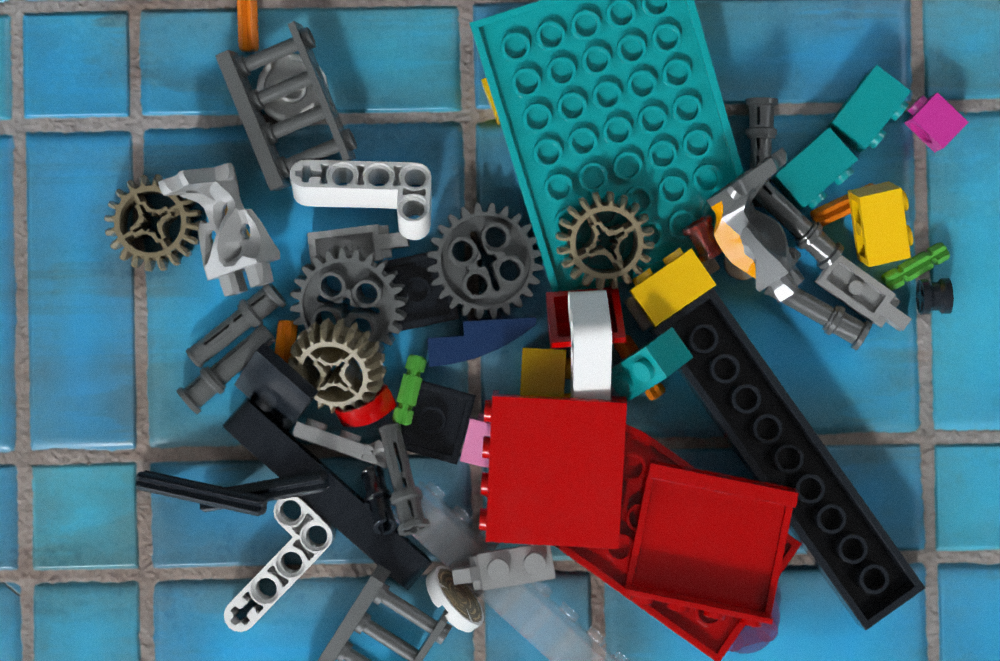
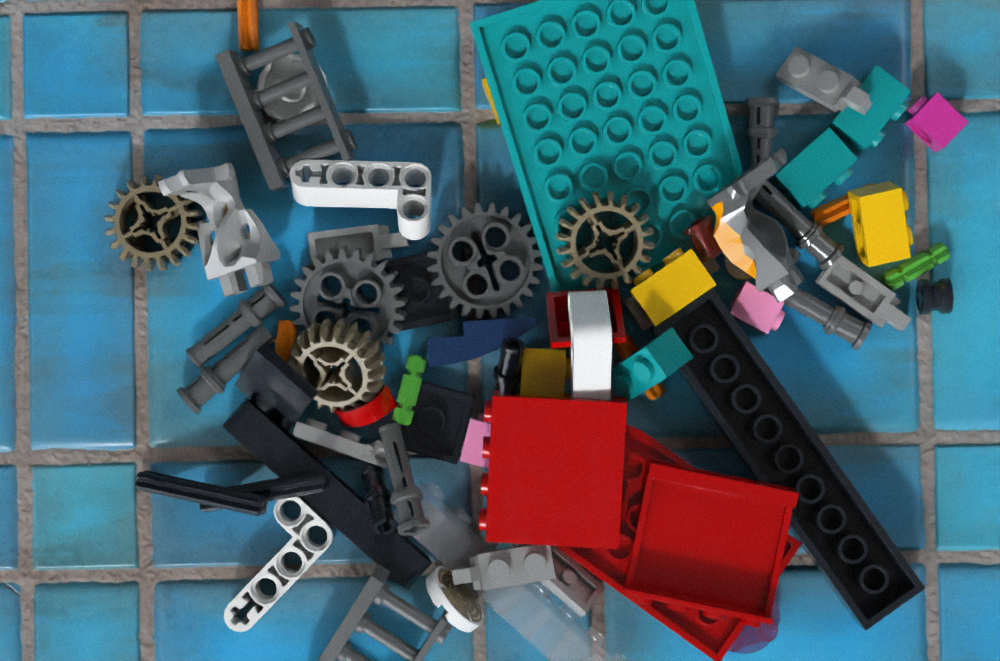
none -> black pin [491,338,525,400]
none -> light grey hinge [511,543,605,617]
none -> bright pink brick [728,281,785,335]
none -> light grey hinge [775,46,873,115]

